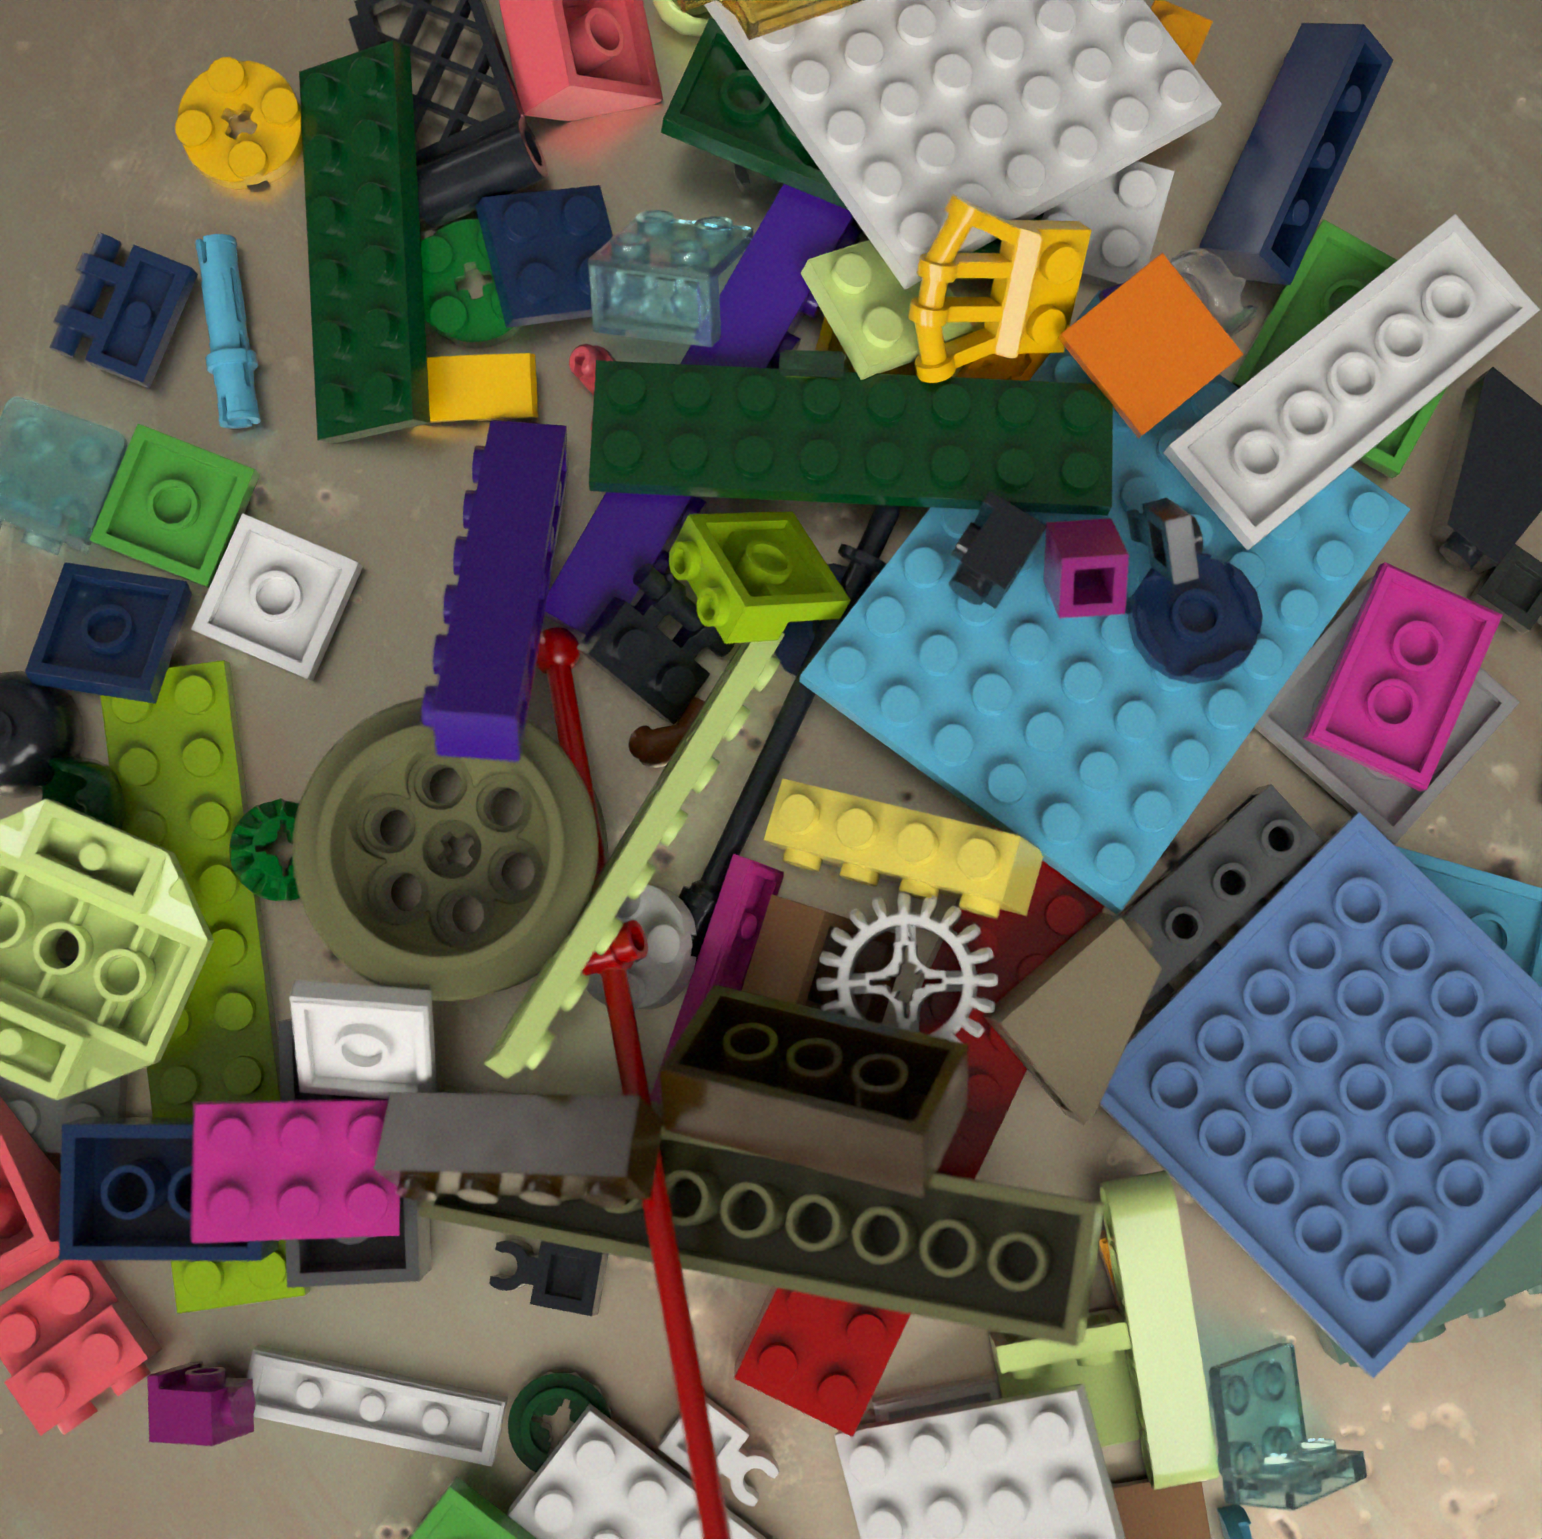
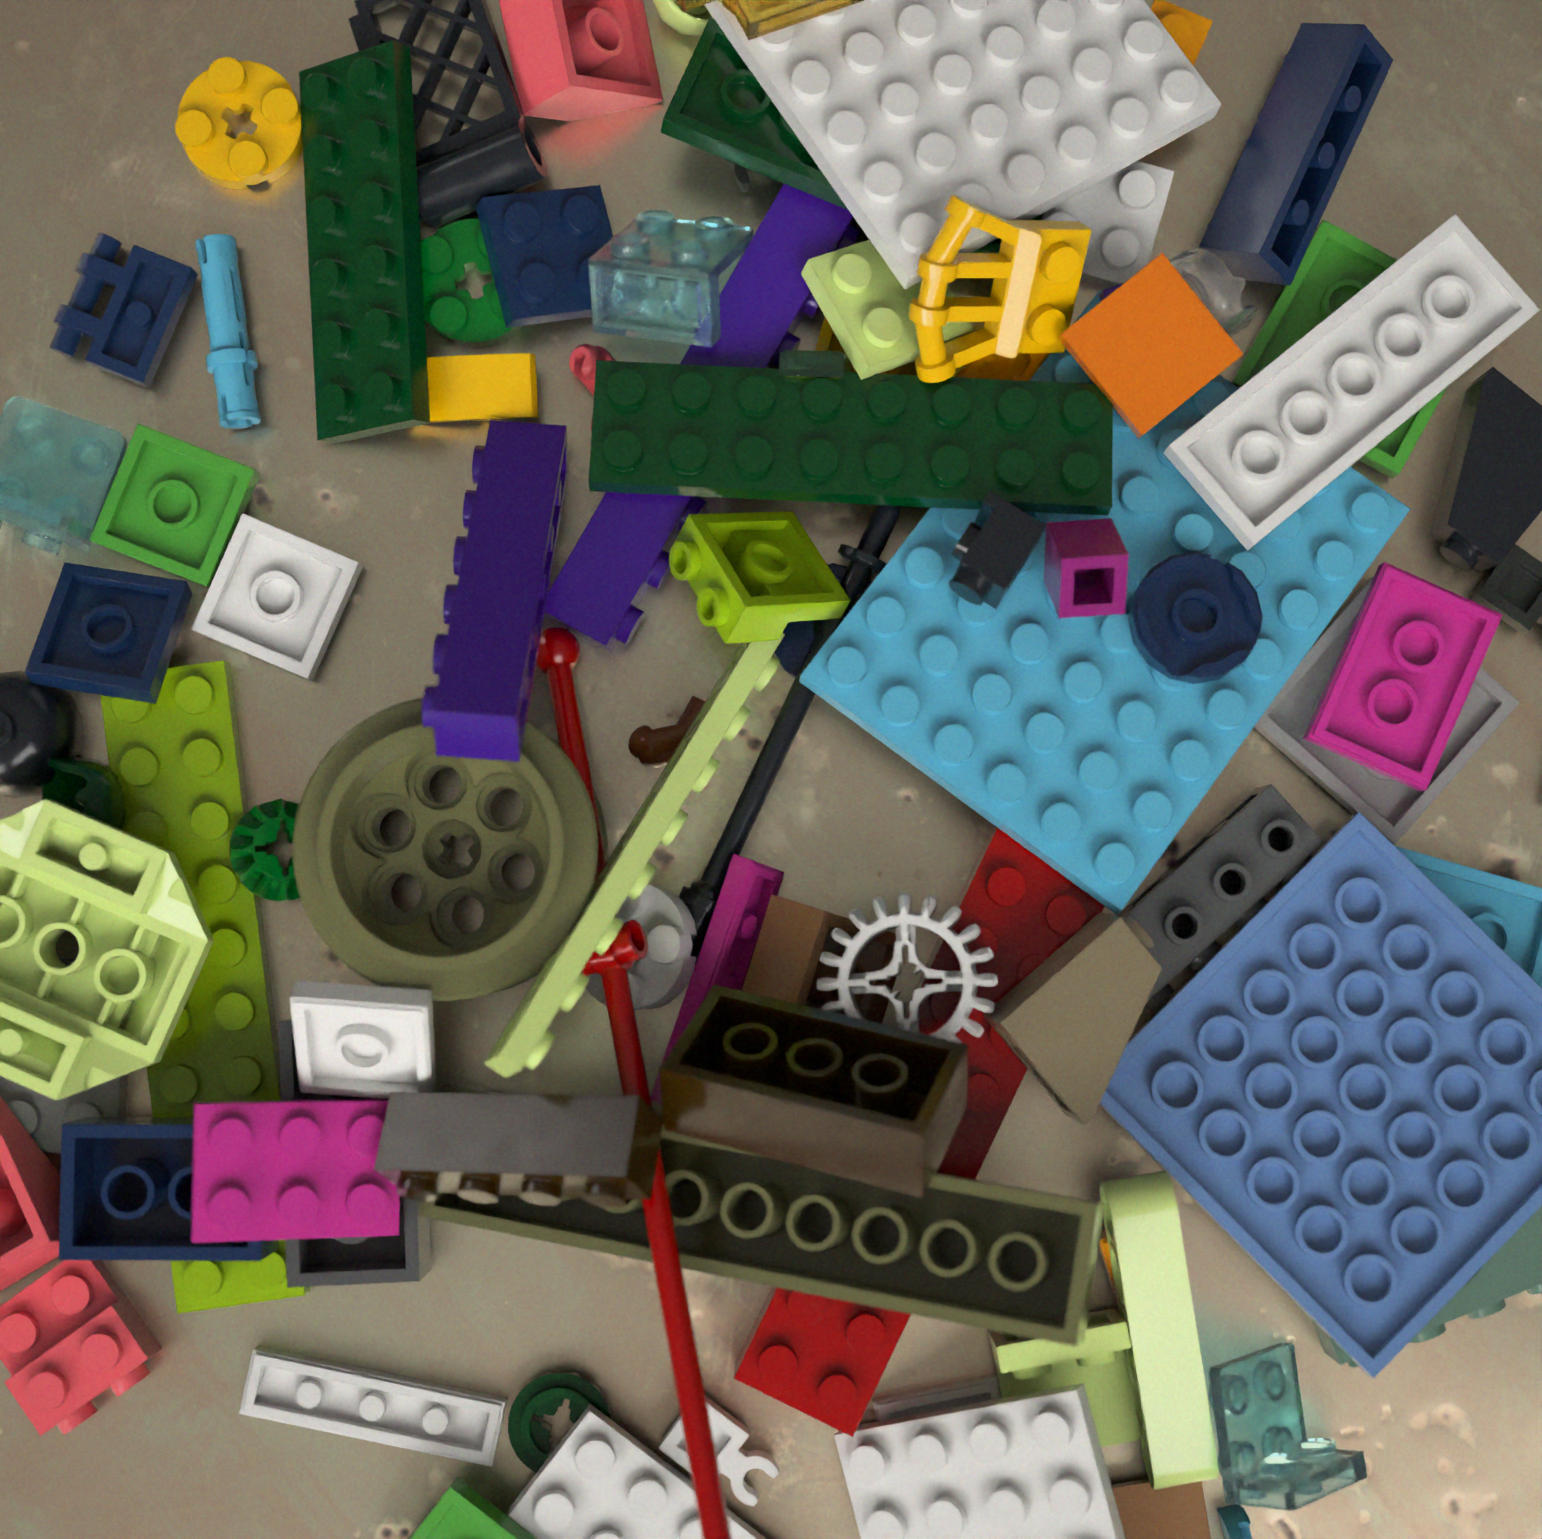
magenta brick [147,1363,256,1446] -> none
black plate [489,1240,609,1317] -> none
black plate [576,563,735,725] -> none
light yellow brick [764,778,1043,918] -> none
black plate [1127,498,1203,585] -> none

